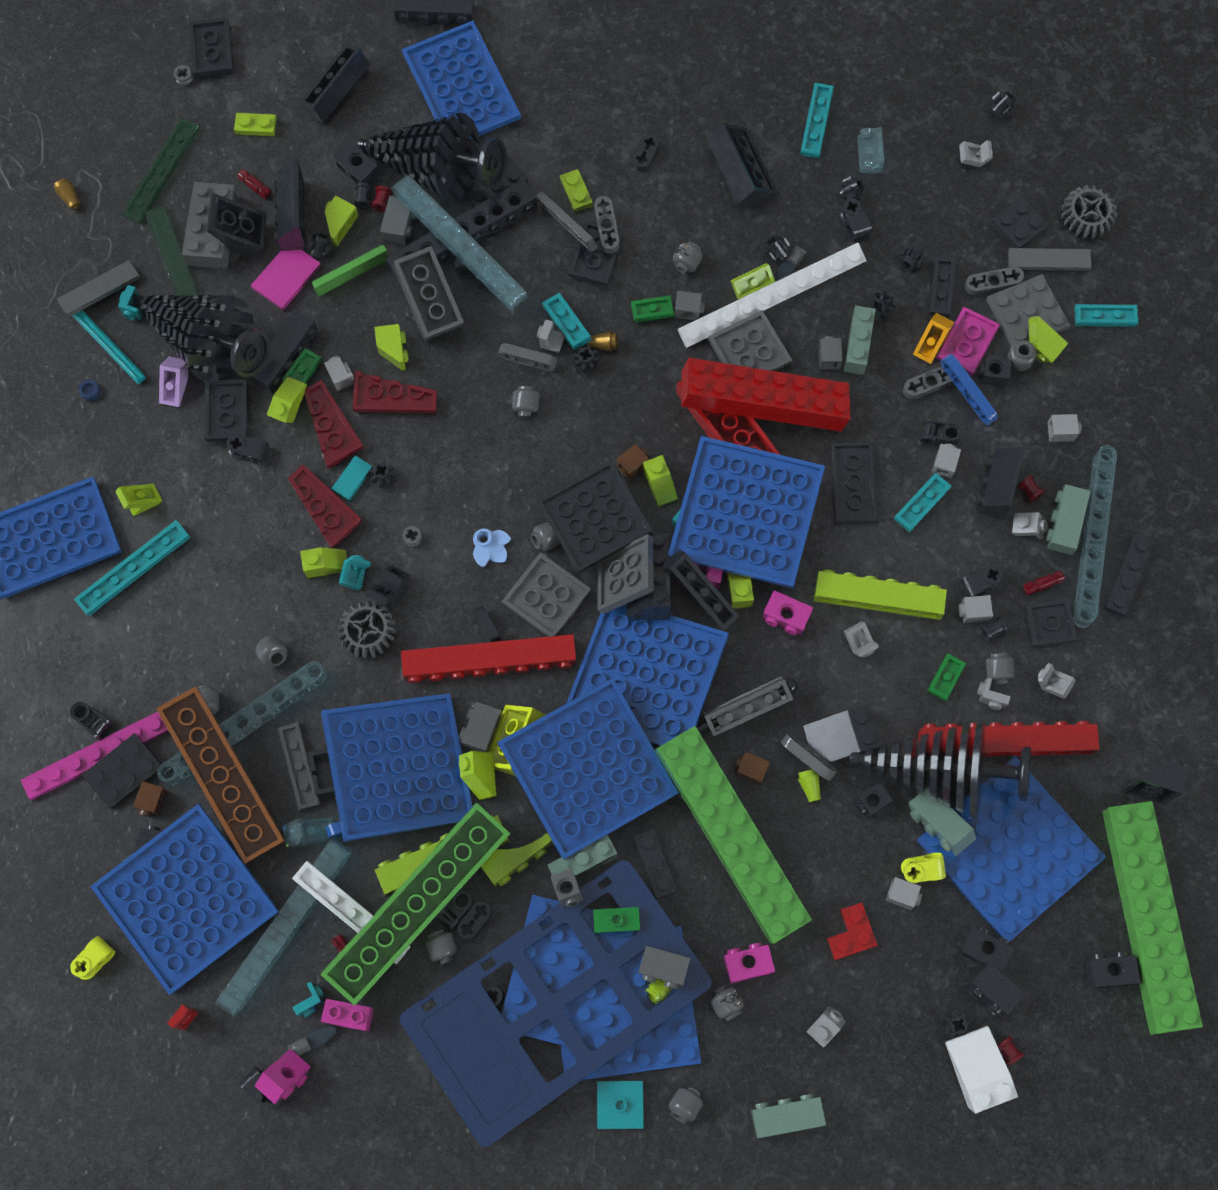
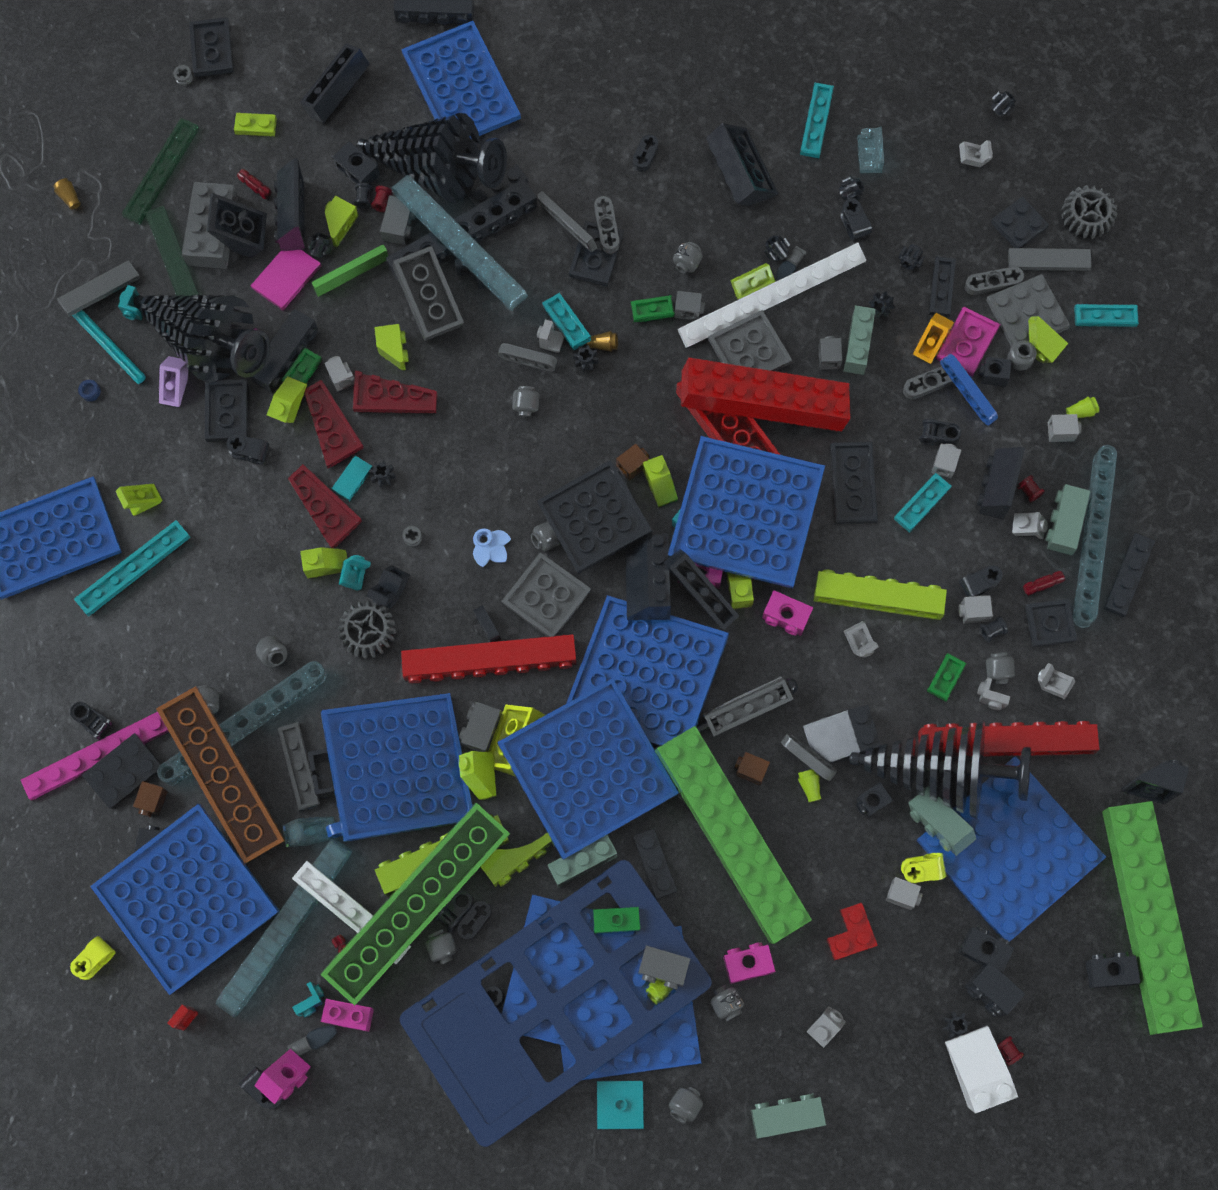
dark grey brick [550,868,584,908] -> none
lime plate [559,169,593,213] -> none
dark grey plate [598,534,654,614] -> none
none -> lime cone [1066,397,1099,418]

